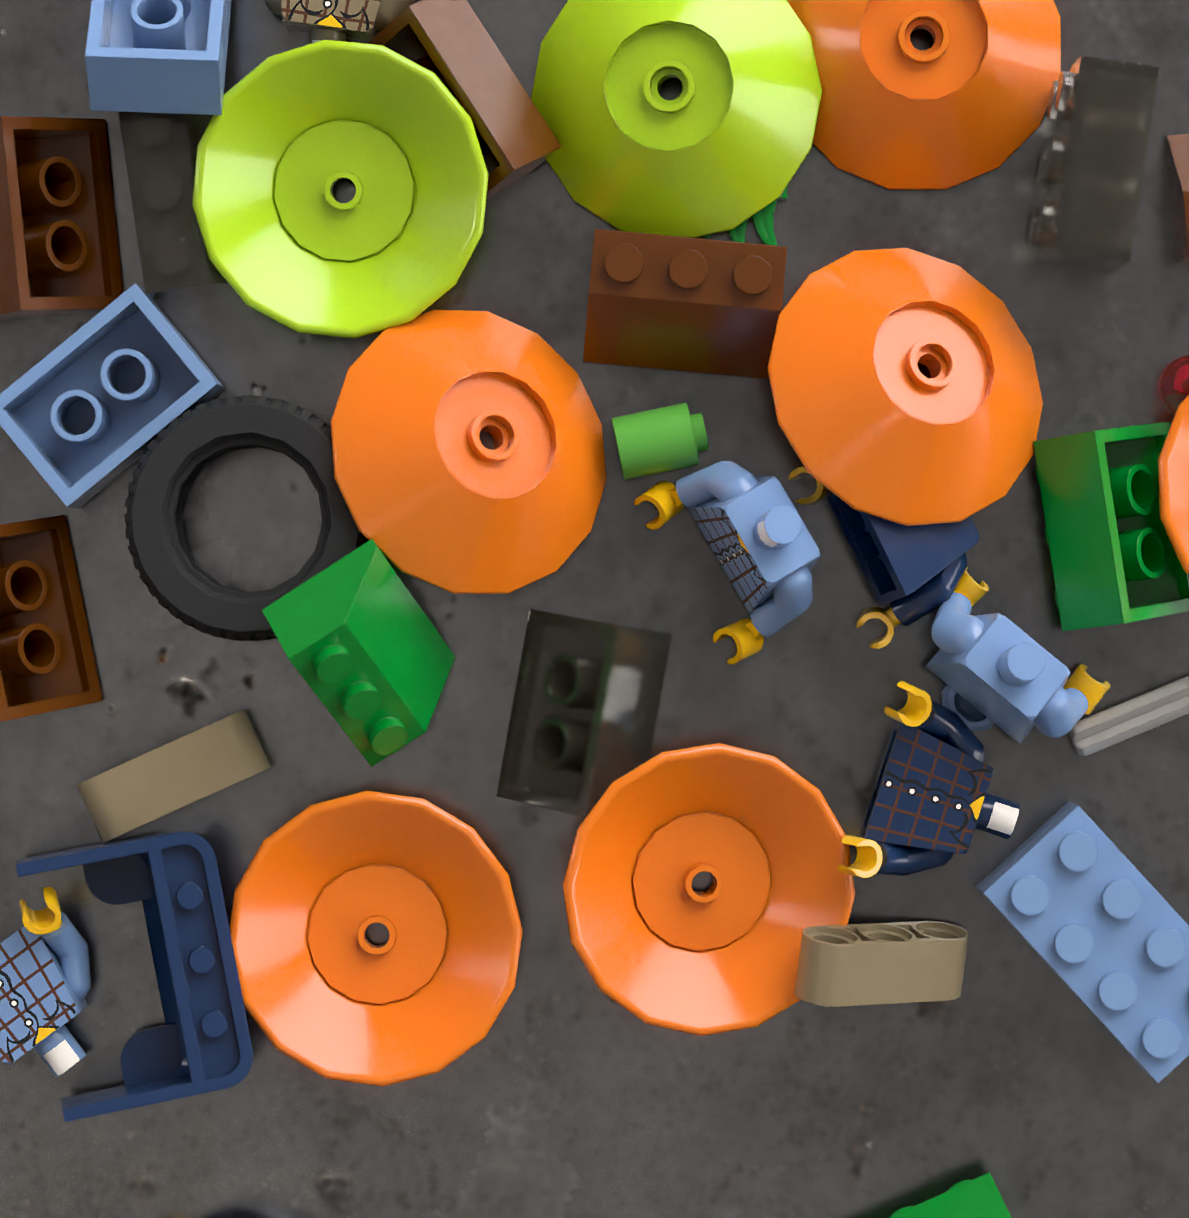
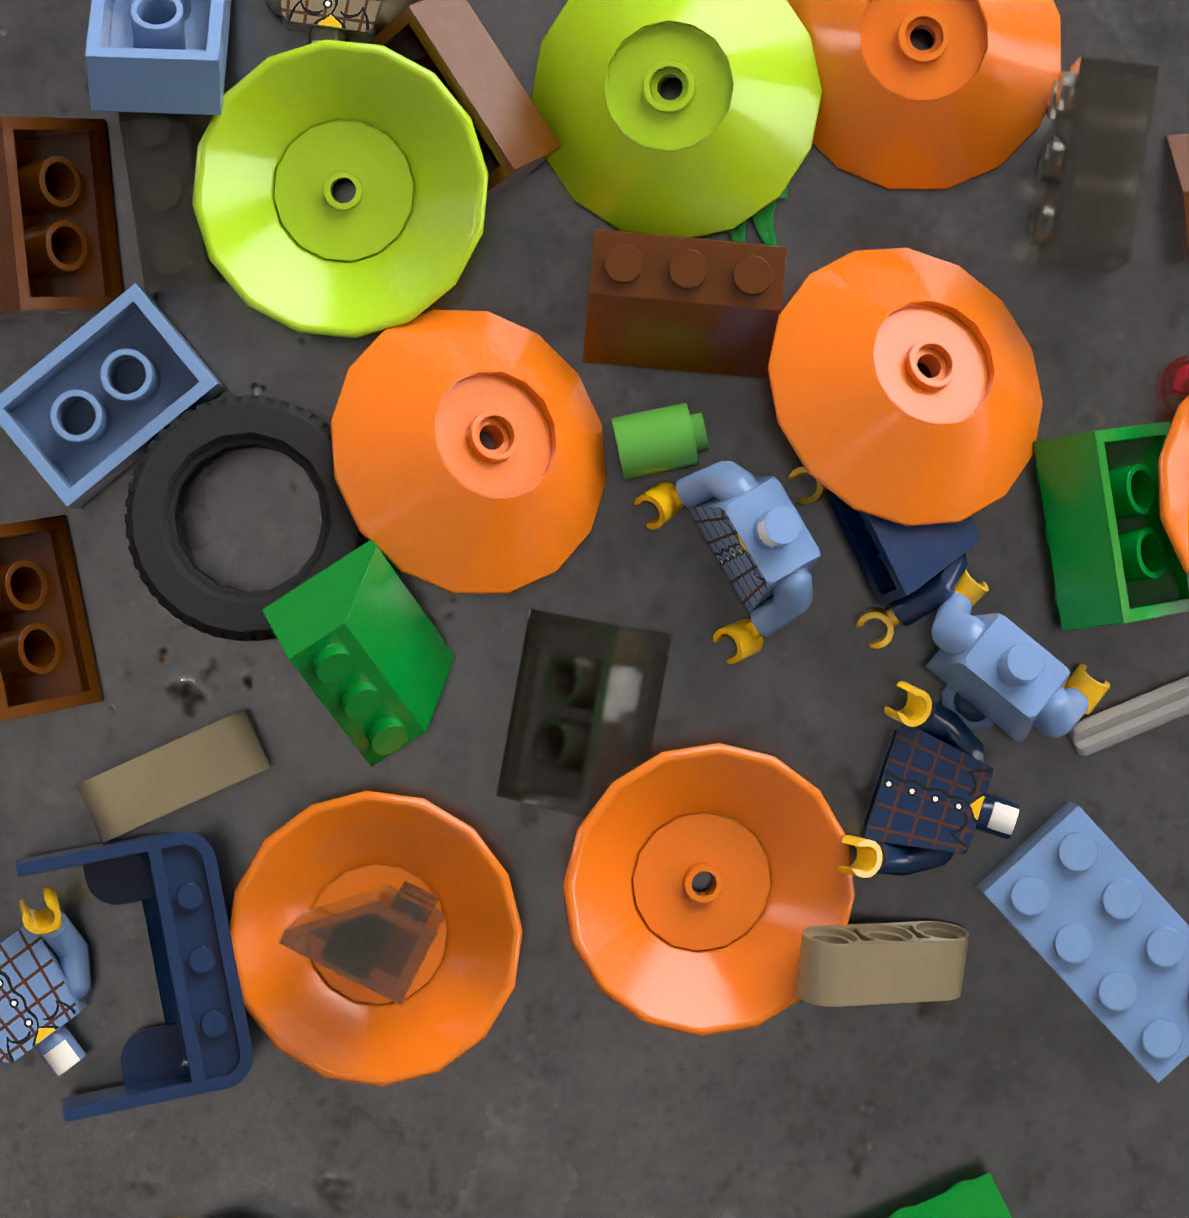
none -> clear smoke slope [279,881,446,1005]

